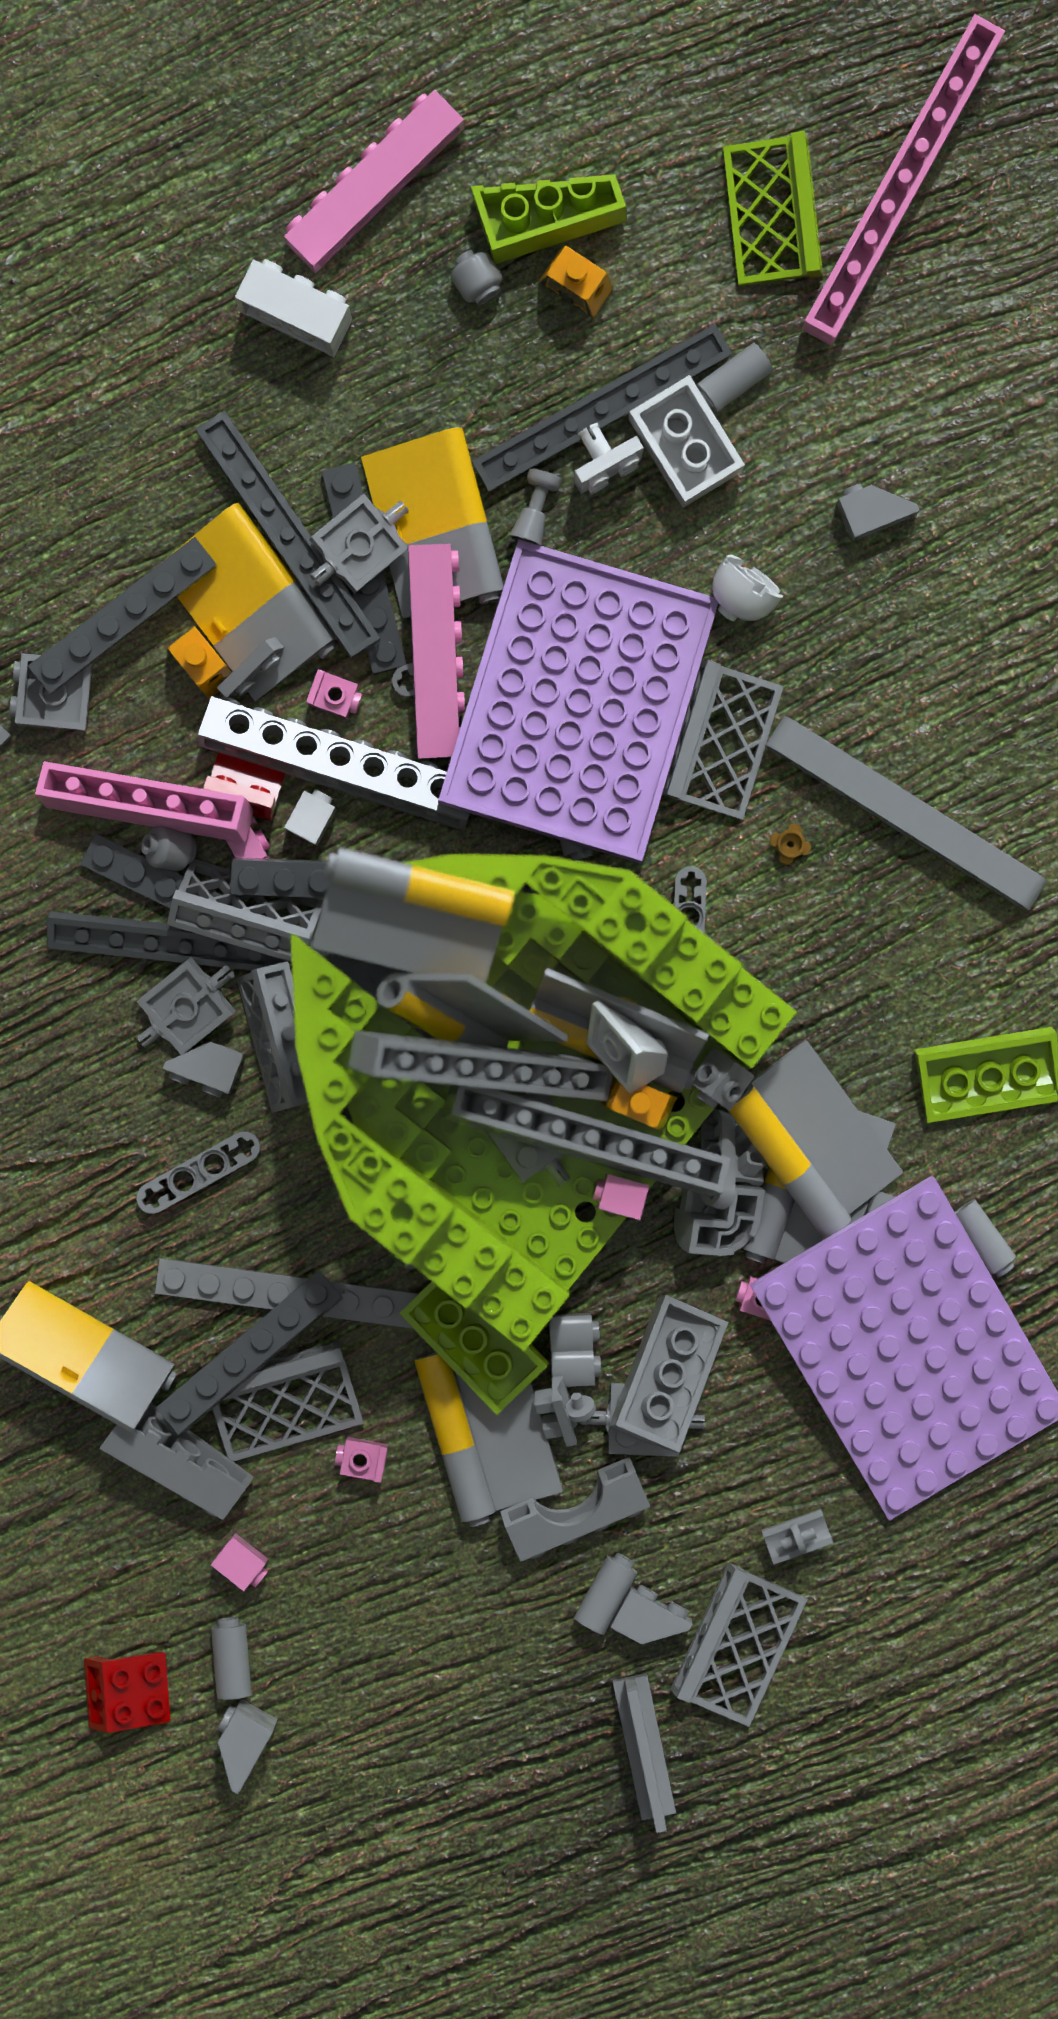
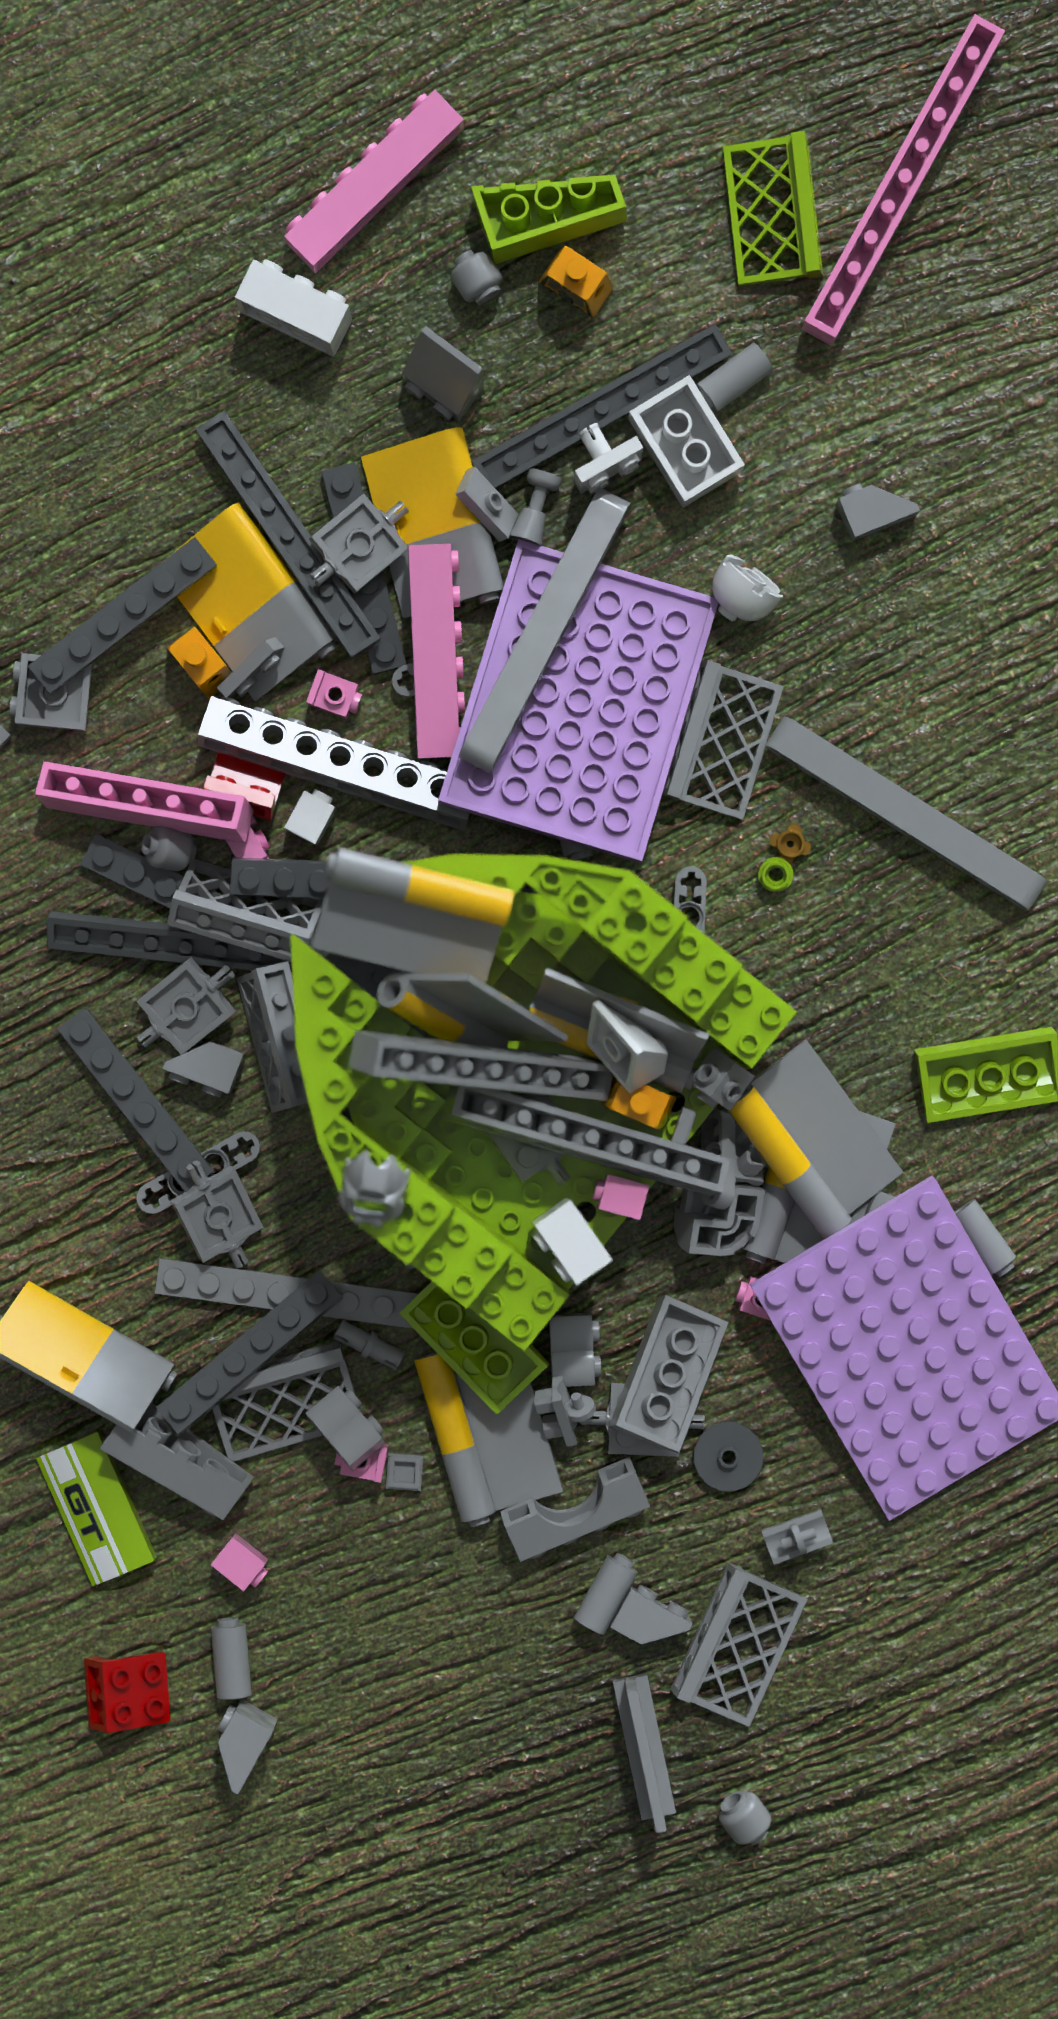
none -> lime slope [36,1429,157,1586]
none -> dark grey plate [57,1007,215,1192]
none -> light grey plate [170,1161,264,1268]
none -> light grey brick [305,1386,385,1471]
none -> light grey pin [333,1319,405,1371]
none -> light grey helmet [339,1151,411,1228]
none -> light grey tile [386,1452,424,1491]
none -> light grey slope [402,326,484,422]
none -> light grey plate [455,467,519,542]
none -> light grey beam [458,487,631,774]
none -> white brick [530,1198,612,1285]
none -> light grey tile [670,1107,696,1145]
none -> dark grey plate [693,1421,763,1491]
none -> light grey head [719,1791,771,1845]
none -> lime plate [758,857,794,892]

